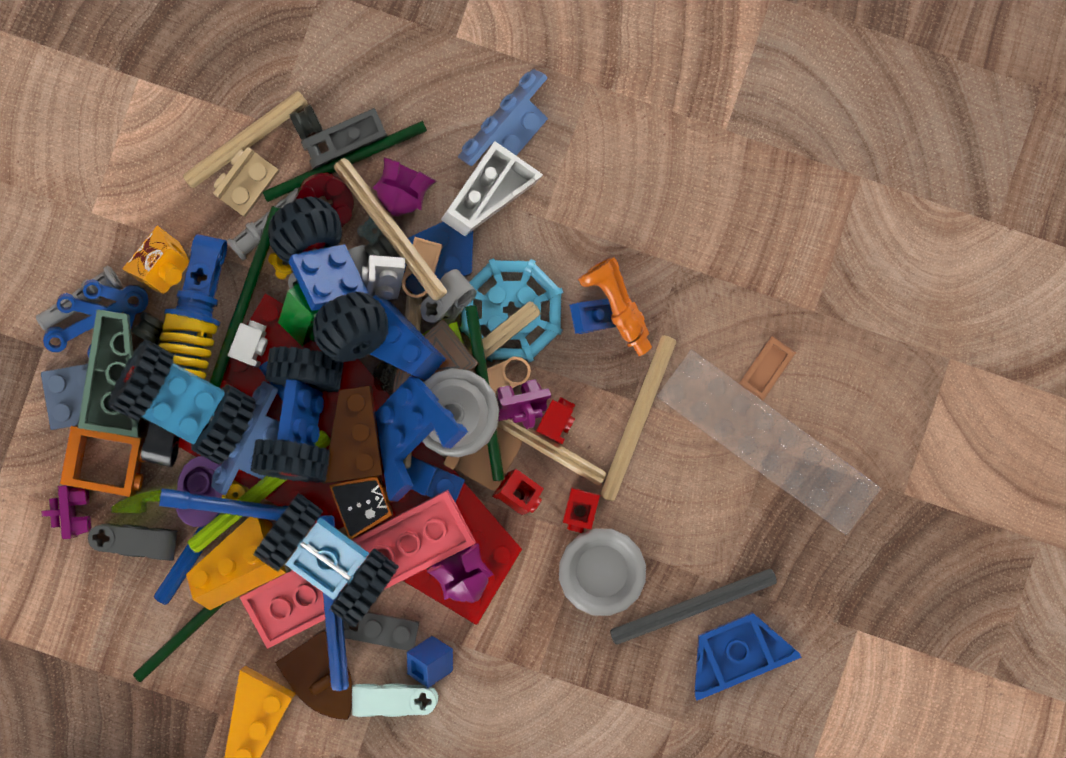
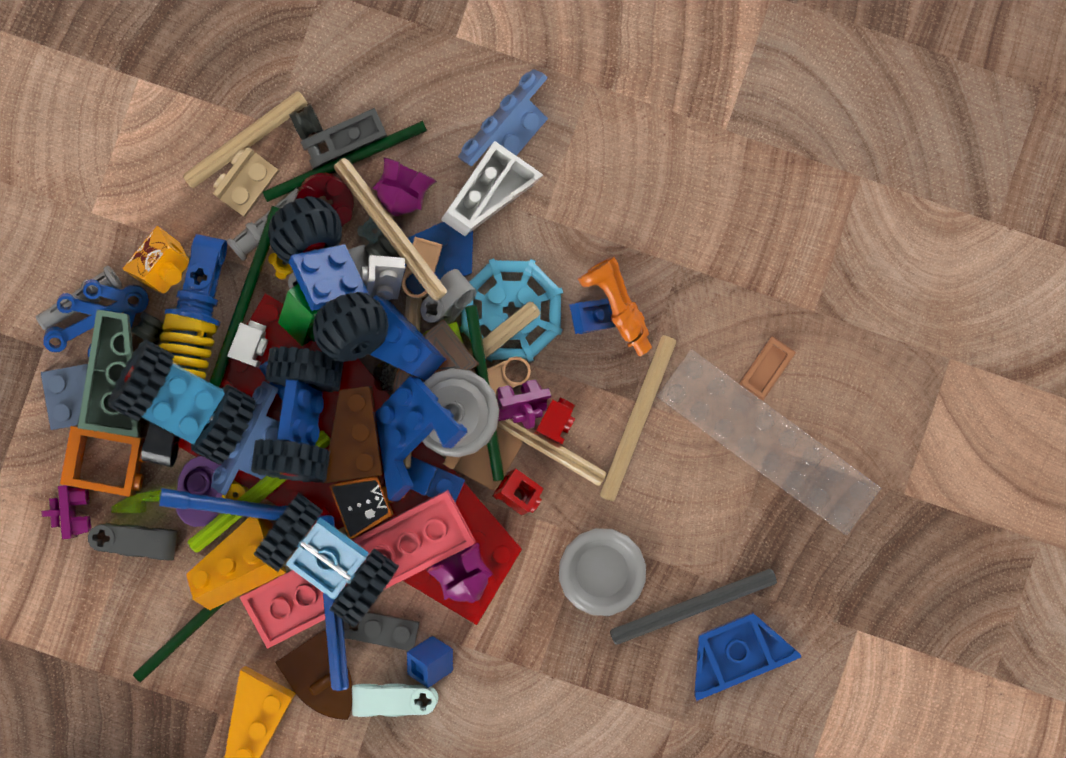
blue axle [154,513,221,605] -> none
red brick [562,487,600,533] -> none

